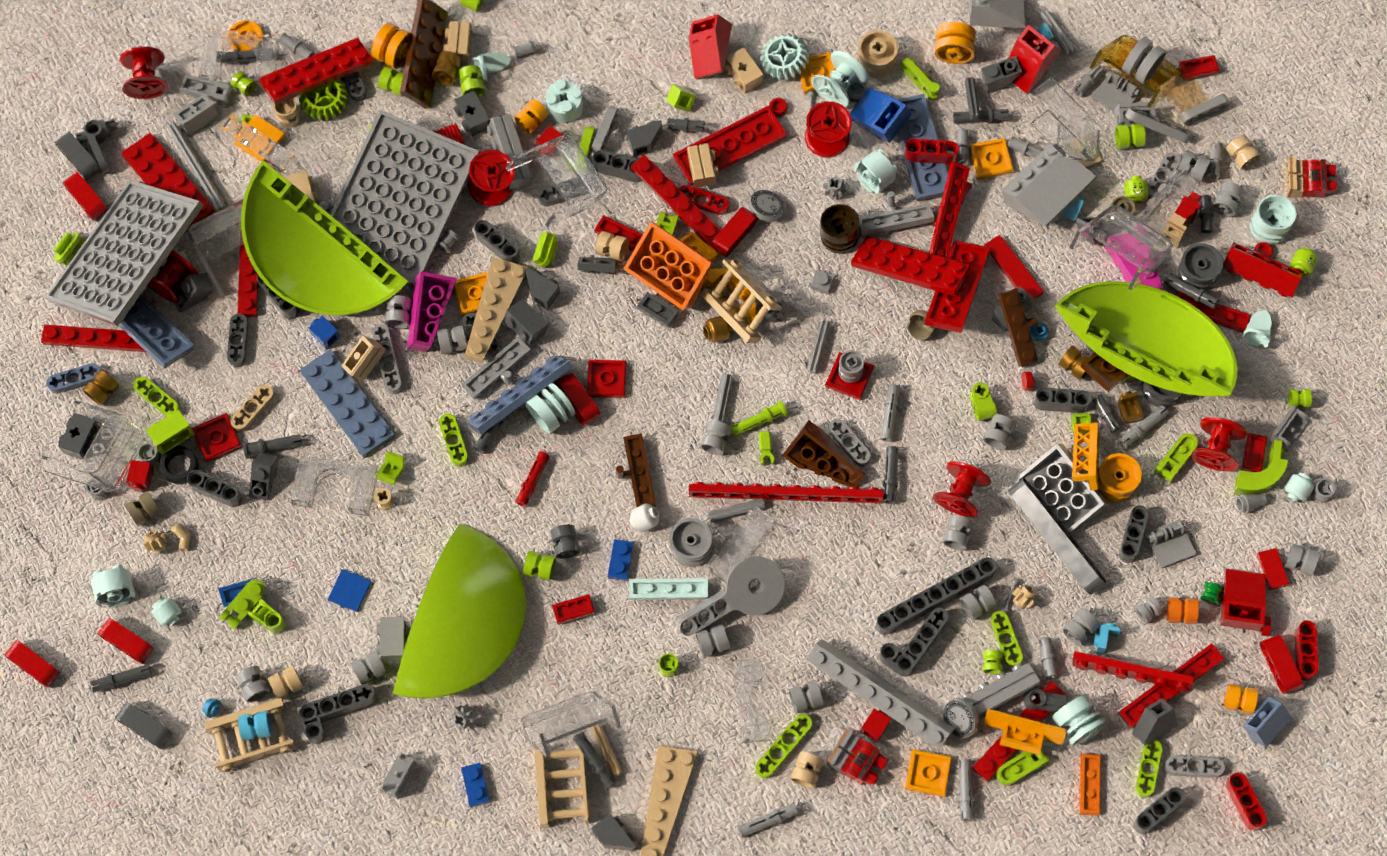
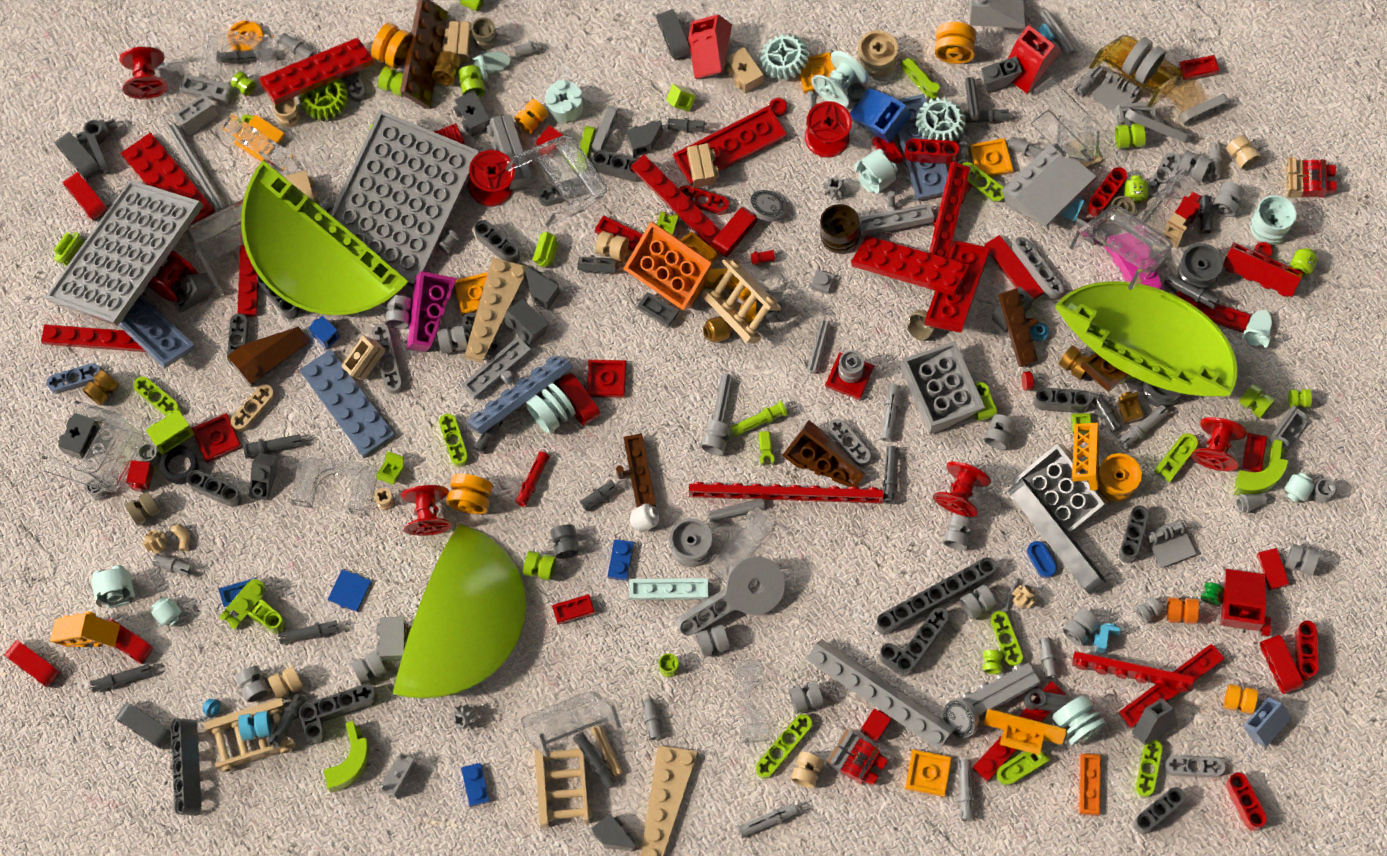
none -> light orange wedge [50,611,120,647]
none -> light grey pin [152,553,193,577]
none -> dark grey beam [171,718,202,816]
none -> reddish brown wedge [226,326,310,386]
none -> dark grey pin [267,694,305,749]
none -> dark grey pin [278,620,339,645]
none -> lime arch [323,721,369,793]
none -> red piece [401,485,452,536]
none -> light orange wheel [446,474,494,514]
none -> dark tan wheel [471,17,497,50]
none -> dark grey pin [579,479,618,512]
none -> light grey pin [642,698,662,741]
none -> dark grey beam [656,9,690,60]
none -> red pin [750,249,775,266]
none -> red plate [872,137,904,165]
none -> light grey slope [900,341,985,434]
none -> light aqua gear [916,97,966,141]
none -> lime beam [962,162,1004,202]
none -> light grey beam [1012,237,1064,299]
none -> blue tile [1027,541,1057,578]
none -> red beam [1088,167,1127,217]
none -> lime wheel [1238,383,1275,419]

